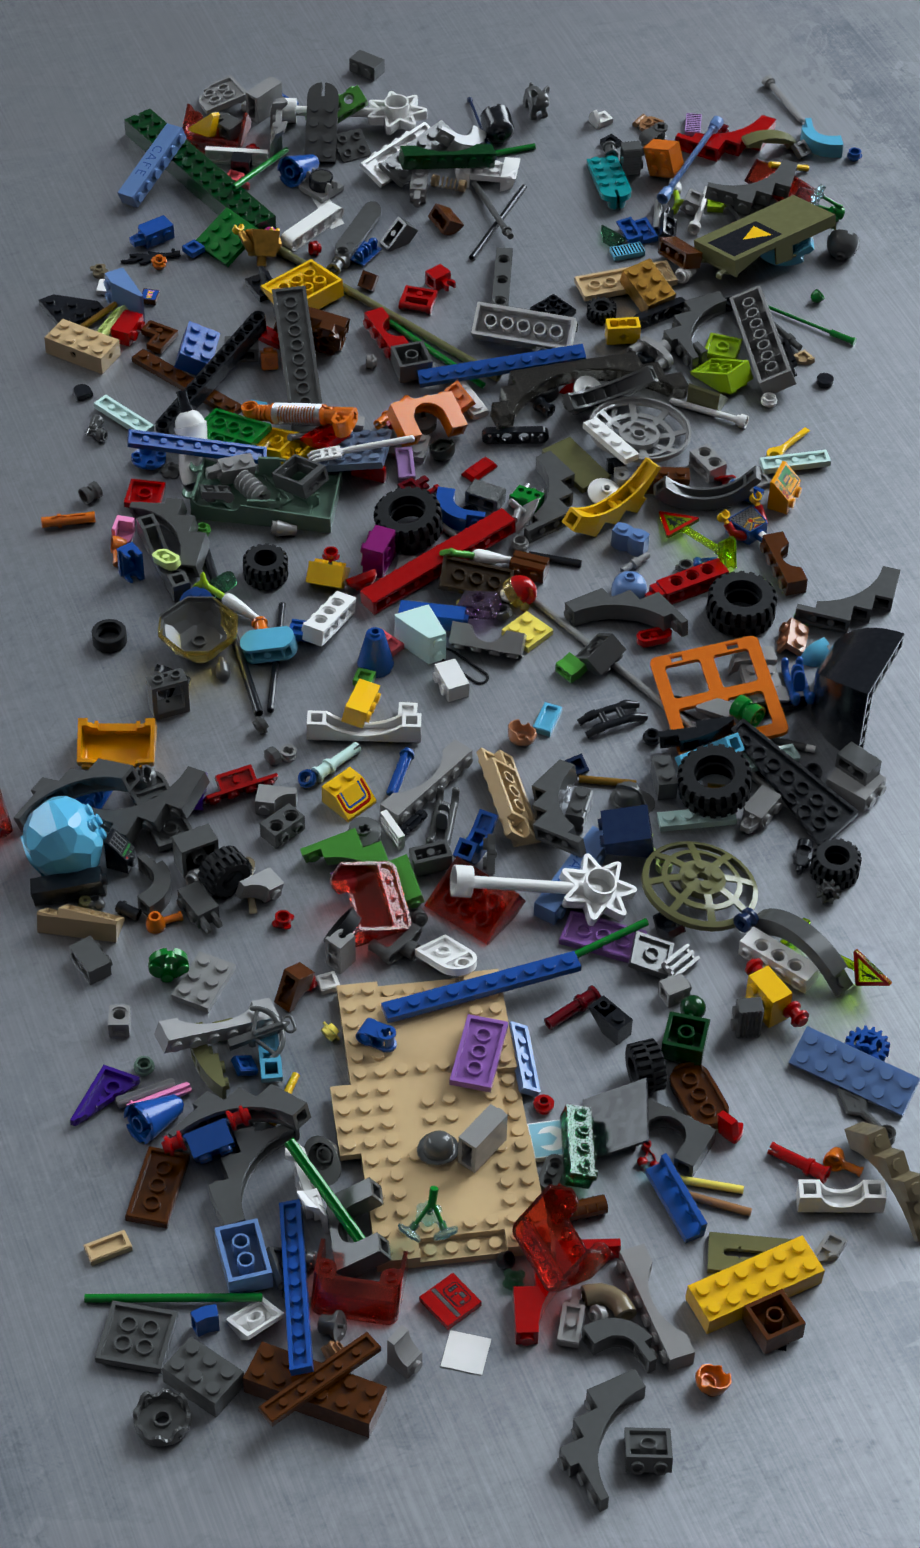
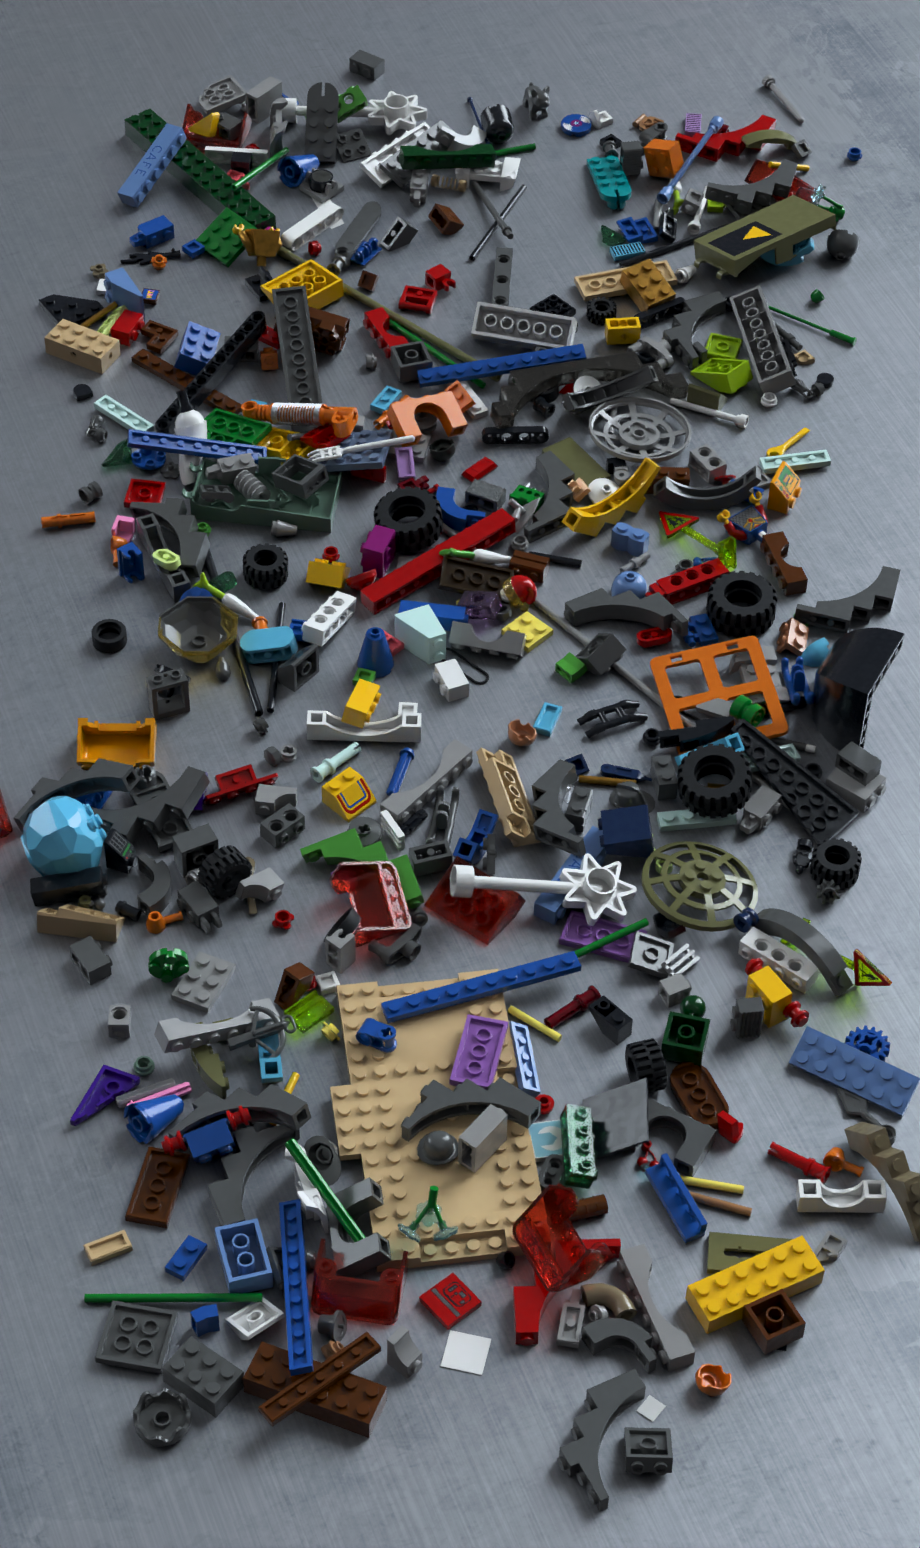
blue tile [231,1055,259,1076] -> none
blue plate [298,769,317,788] -> none
white plate [415,934,477,976] -> none
clear green plate [502,1269,525,1291] -> none
white plate [583,417,639,464] -> none
reddish brown brick [658,236,703,269] -> none
medium azure arch [800,118,843,158] -> none
none -> clear green slope [101,438,133,467]
none -> blue plate [165,1235,208,1281]
none -> dark grey slope [277,644,319,692]
none -> clear neon green plate [283,990,334,1033]
none -> medium azure plate [370,385,402,414]
none -> dark grey arch [401,1077,541,1142]
none -> light yellow bar [507,1005,562,1042]
none -> blue tile [561,114,592,137]
none -> light nougat tile [568,477,591,503]
none -> dark blue piece [600,764,652,783]
none -> black piece [619,223,729,268]
none -> white sticker [636,1395,666,1422]
none -> blue plate [683,613,719,647]
none -> dark grey piece [791,378,825,399]

